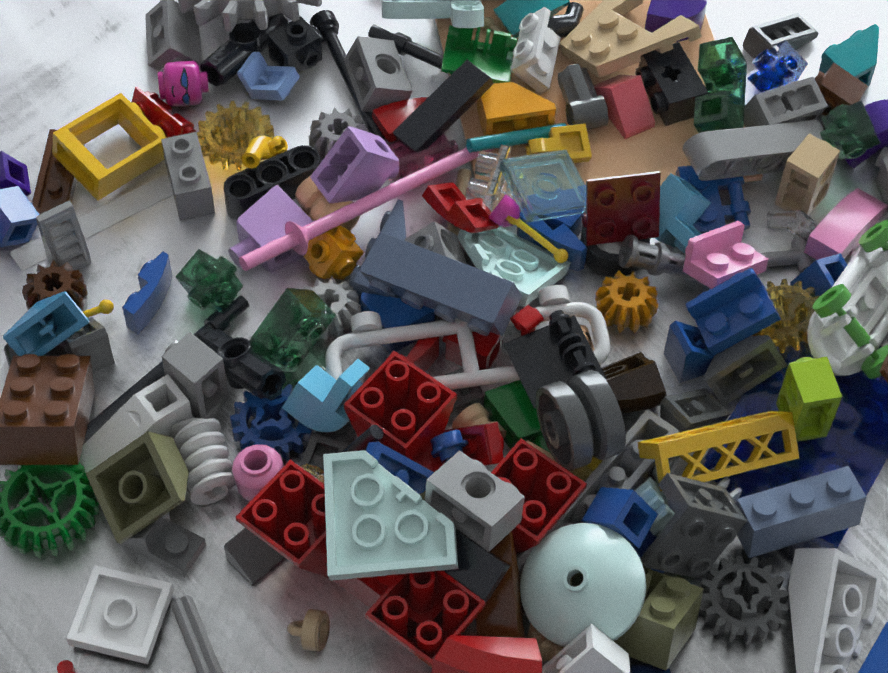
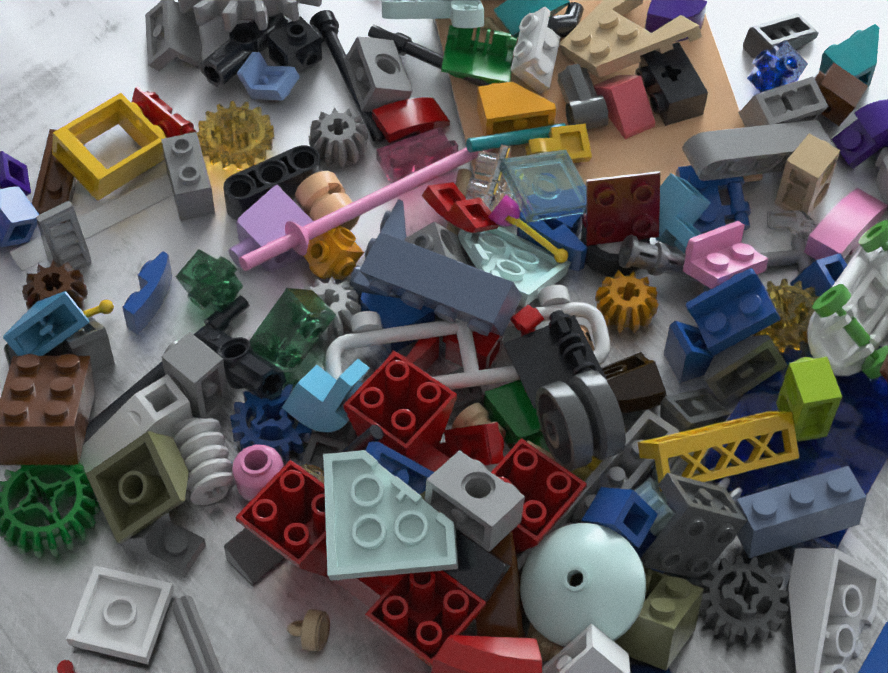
dark pink head [158,60,209,107] -> none
yellow arm [242,136,288,169] -> none
lavender torso [310,126,399,203] -> none
black tile [393,59,494,157] -> none
blue plate [430,430,468,463] -> none
clear green arch [694,36,747,133] -> none
clear green brick [820,100,880,160] -> none

